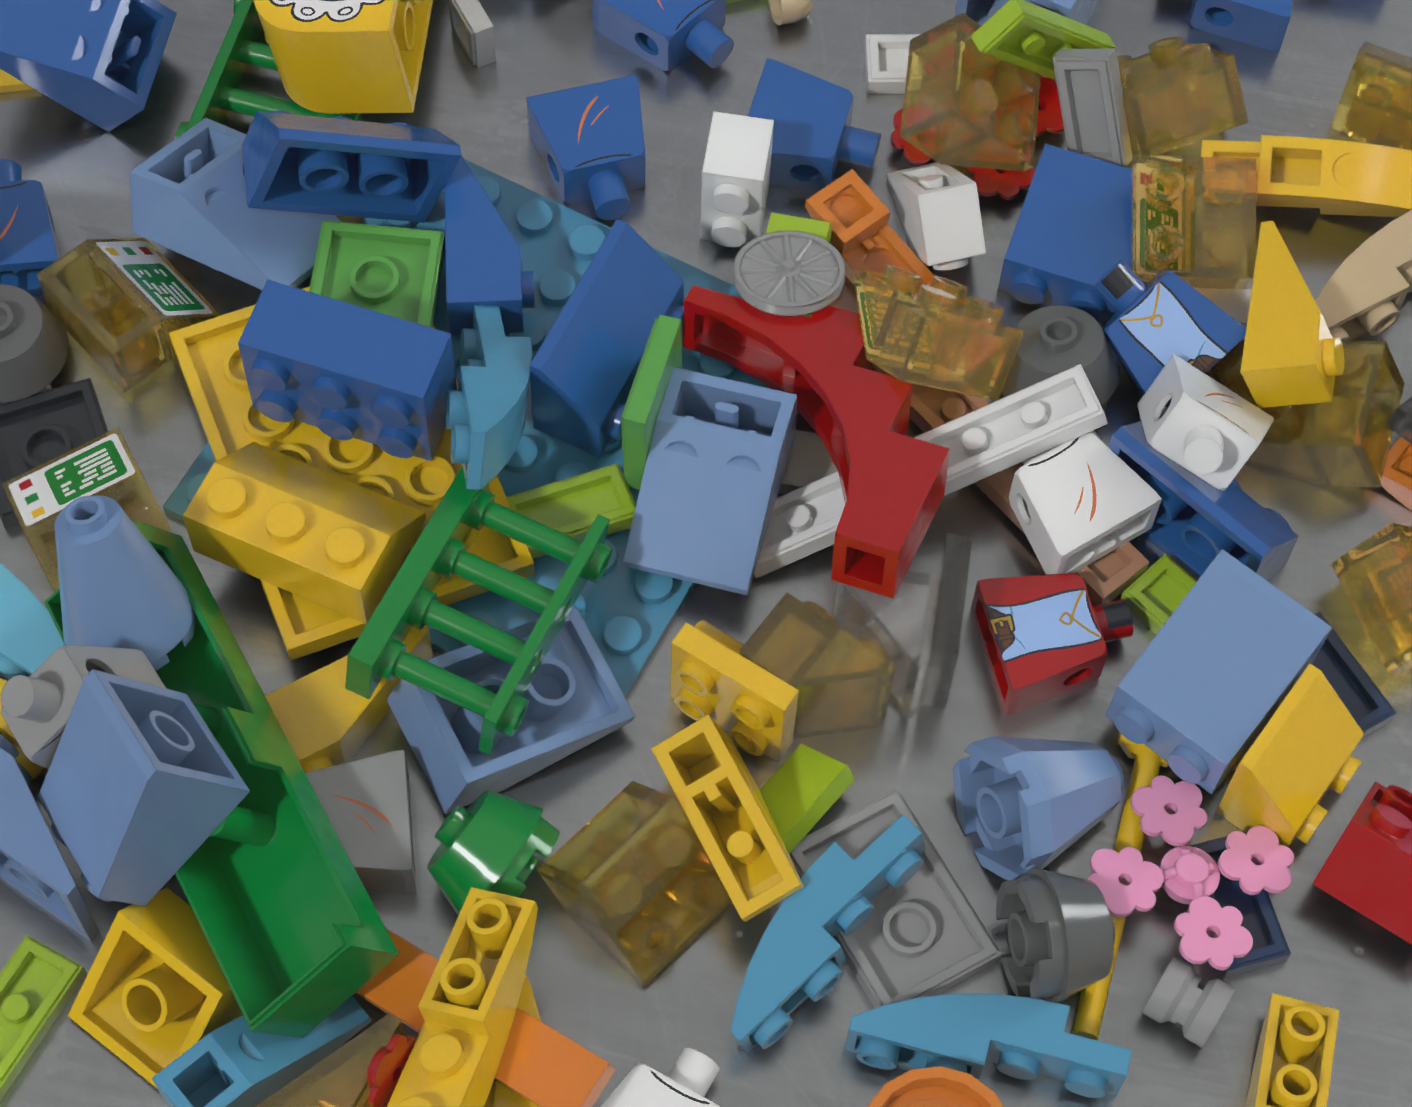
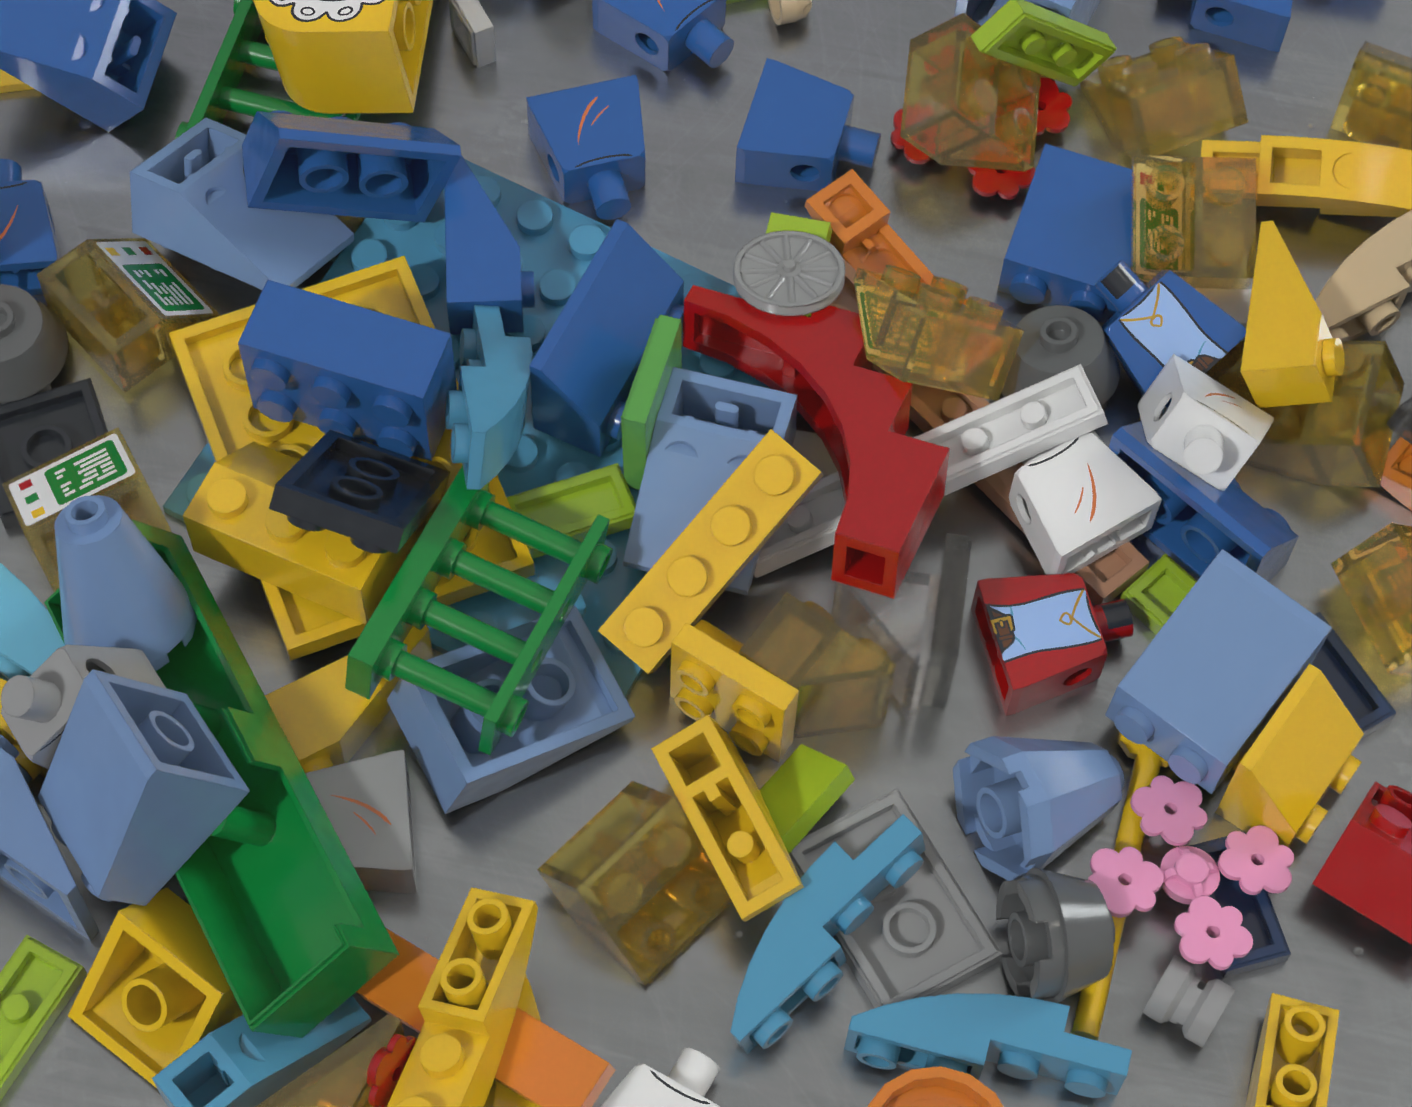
bright green tile [309,220,446,328] -> none
green cone [427,790,560,916] -> none
white brick [700,111,774,247] -> none
white tile [864,34,927,94] -> none
white slope [886,161,986,270] -> none
light grey tile [1053,48,1133,167] -> none
none -> black plate [269,430,450,554]
none -> yellow brick [598,429,823,674]

